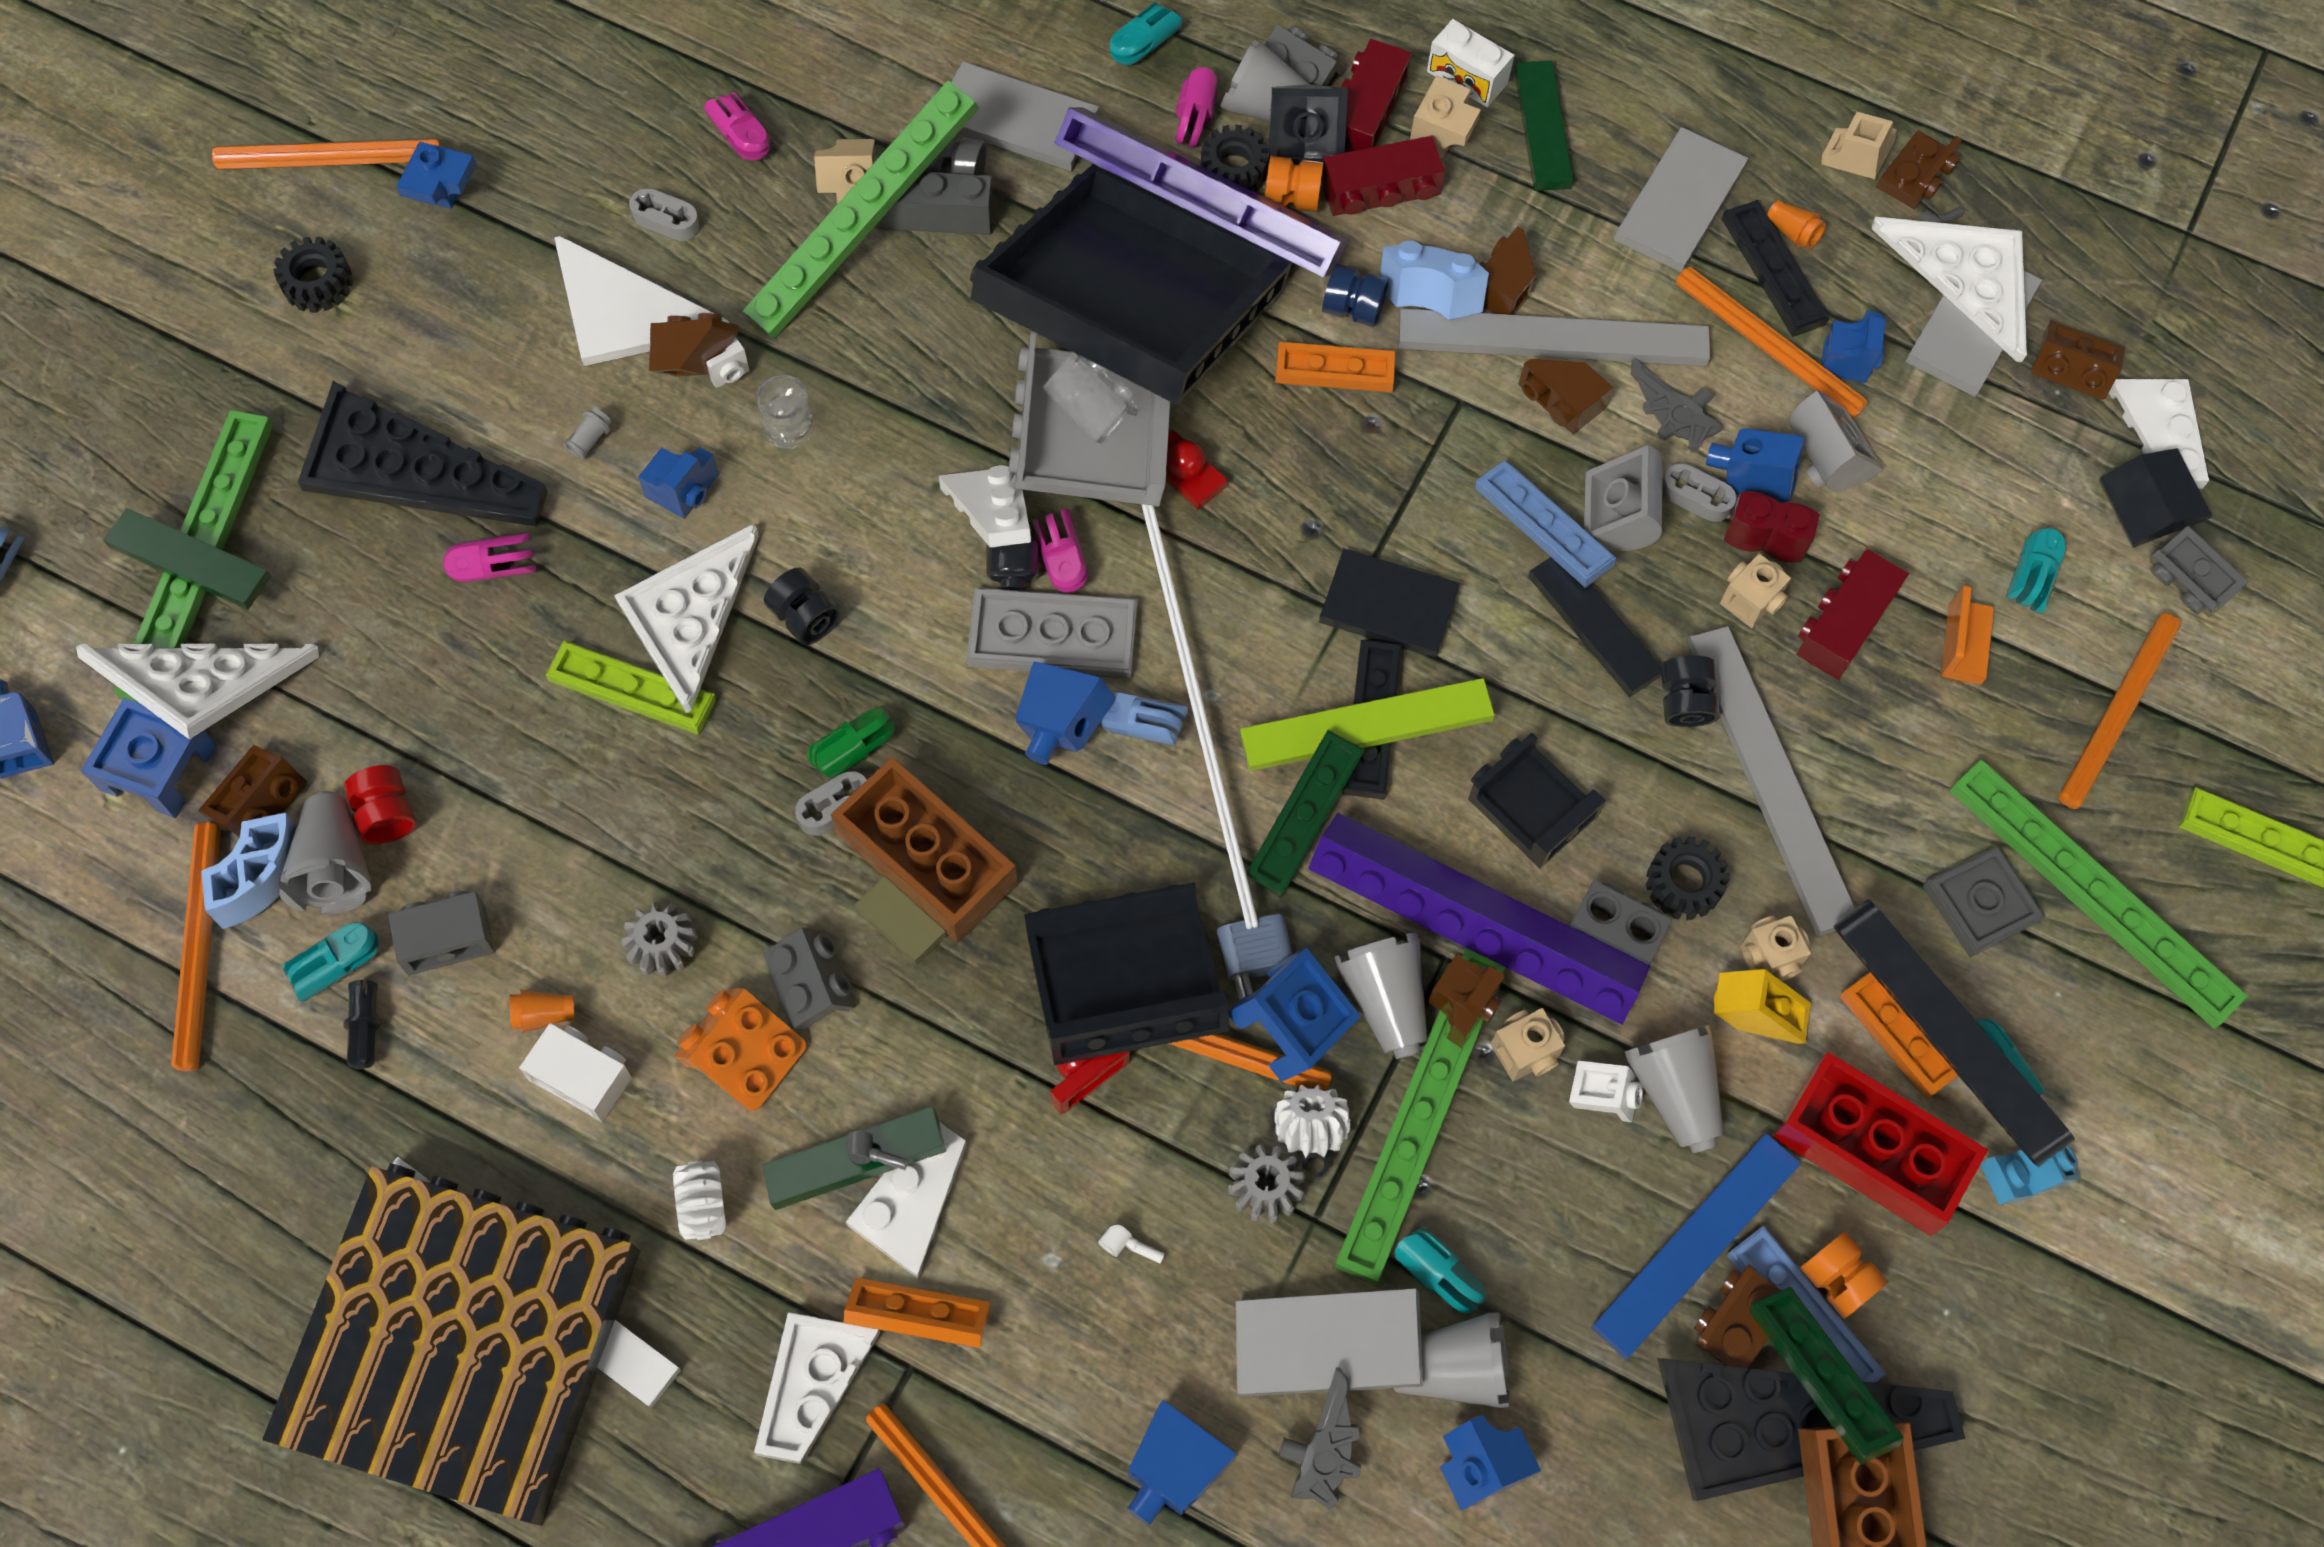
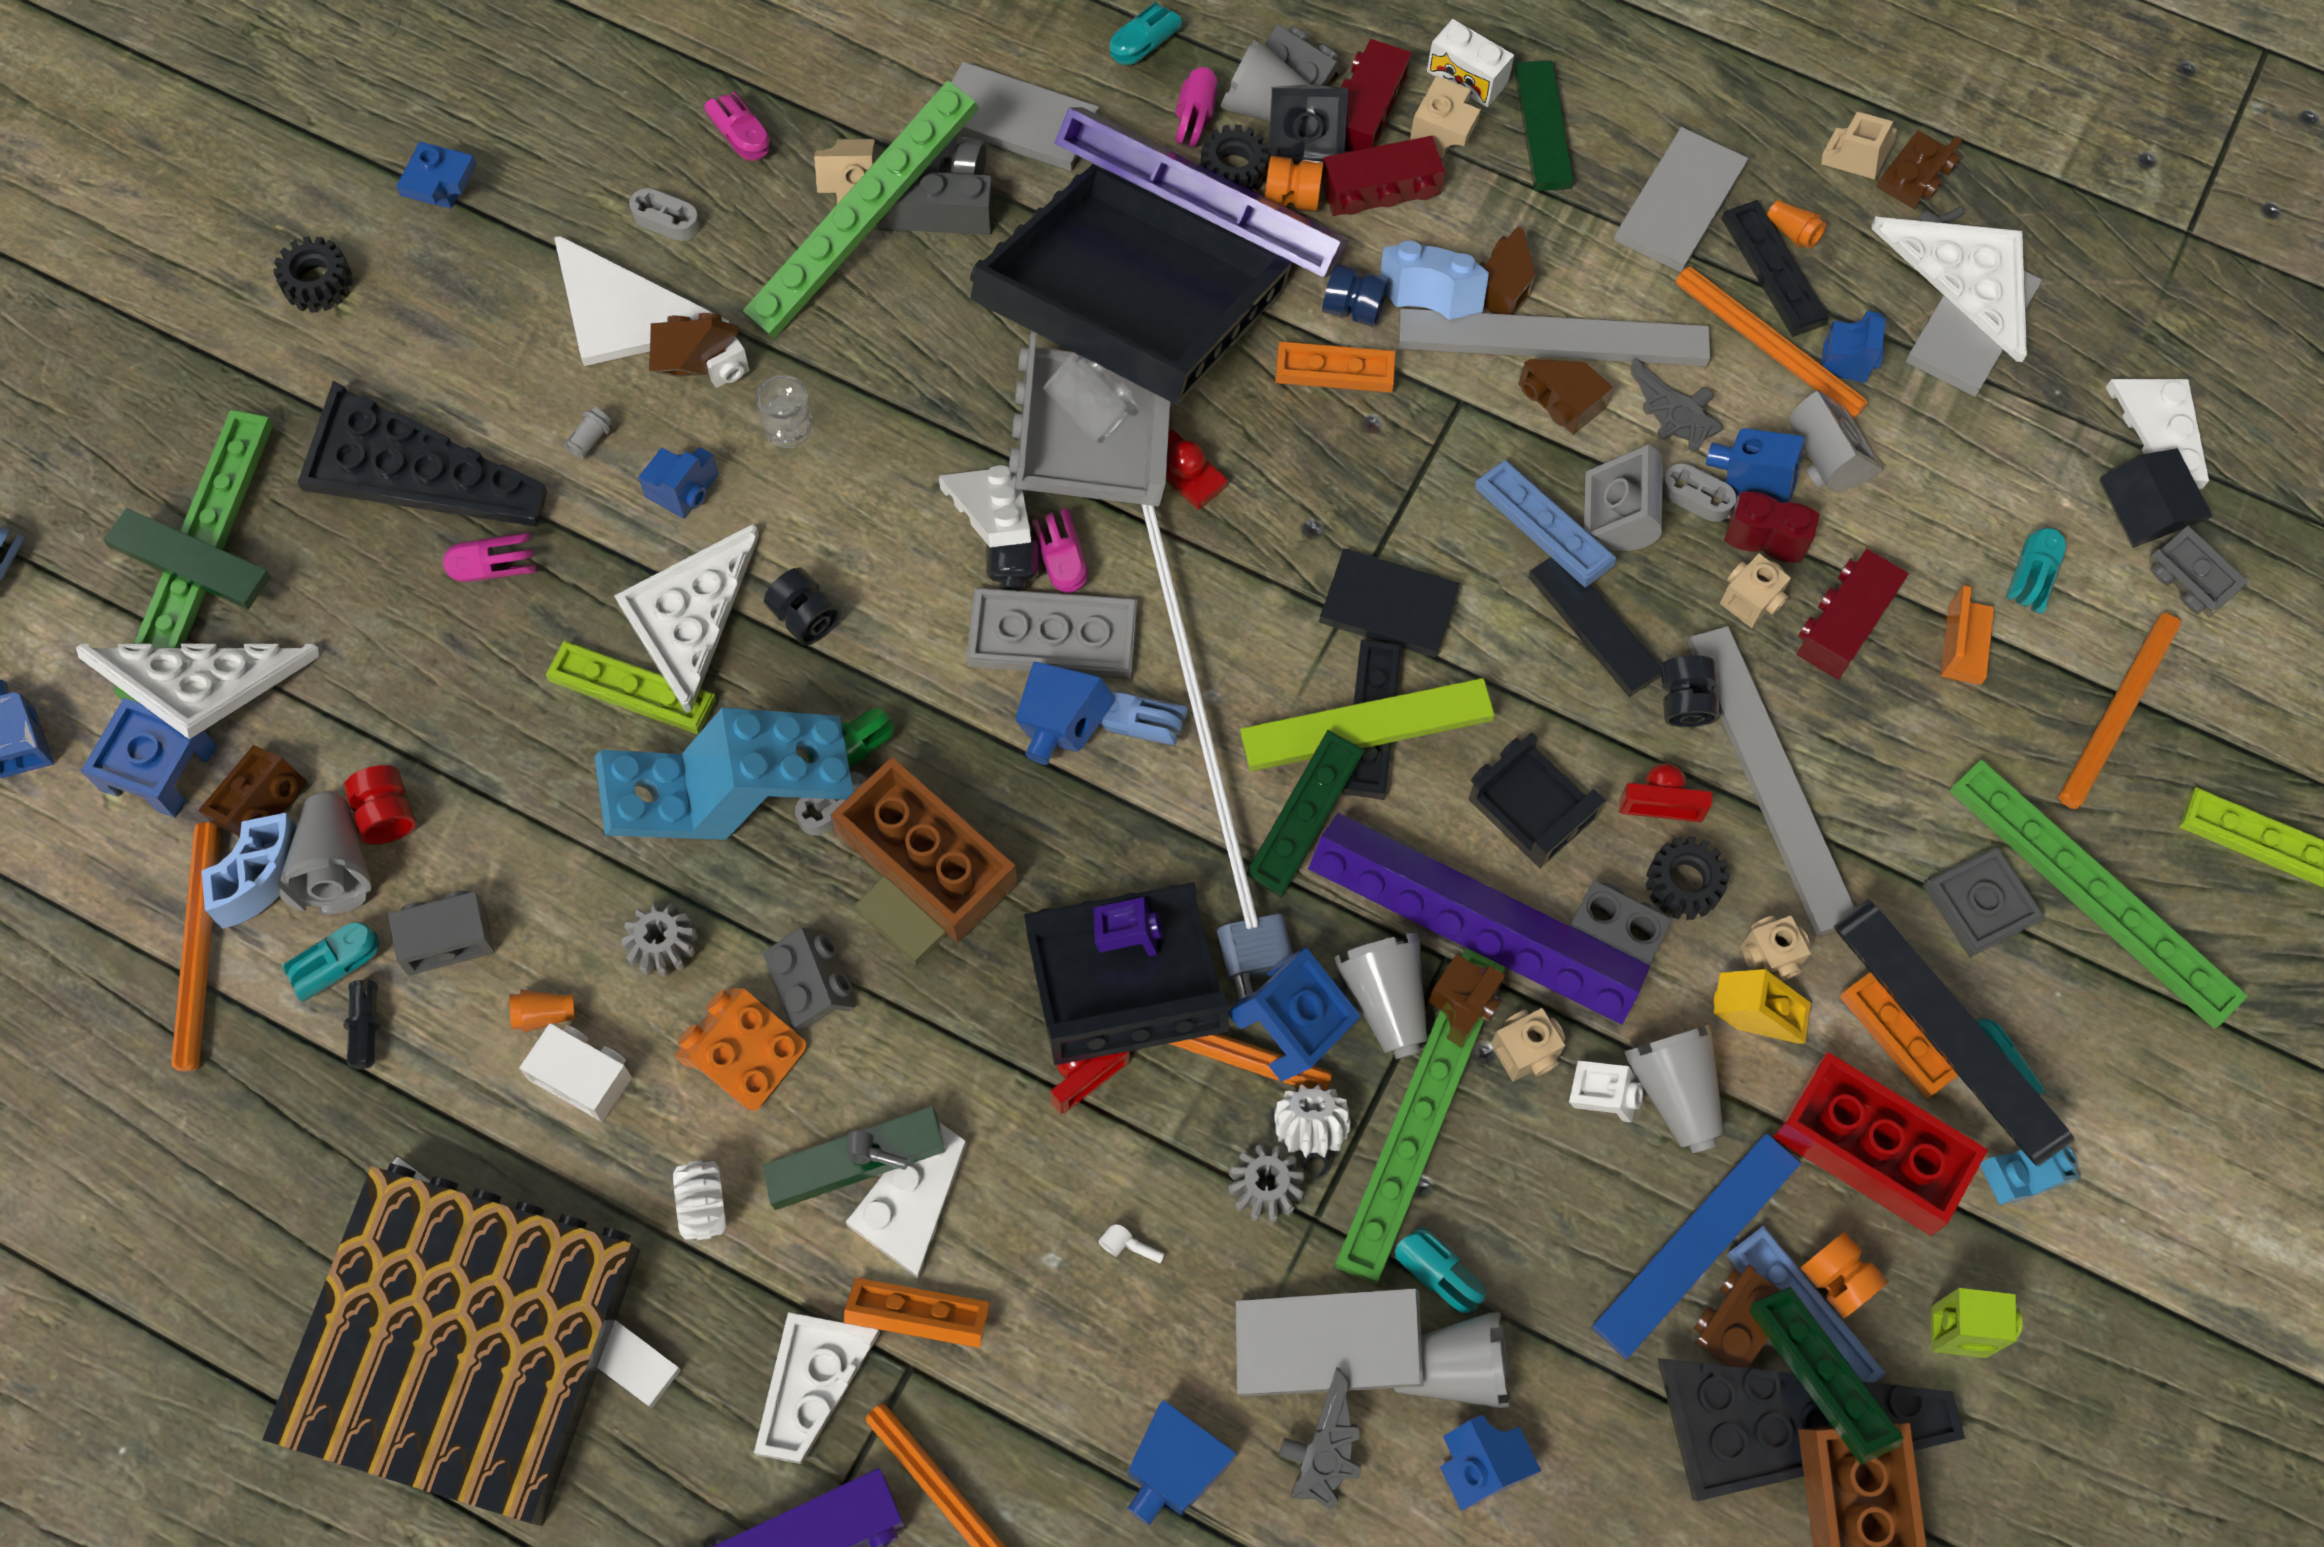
orange axle [212,139,442,169] -> none
reddish brown bracket [2031,320,2125,400] -> none
none -> dark azure bracket [594,708,853,840]
none -> dark purple bracket [1094,897,1163,957]
none -> red tile [1619,763,1712,823]
none -> lime brick [1931,1288,2023,1358]

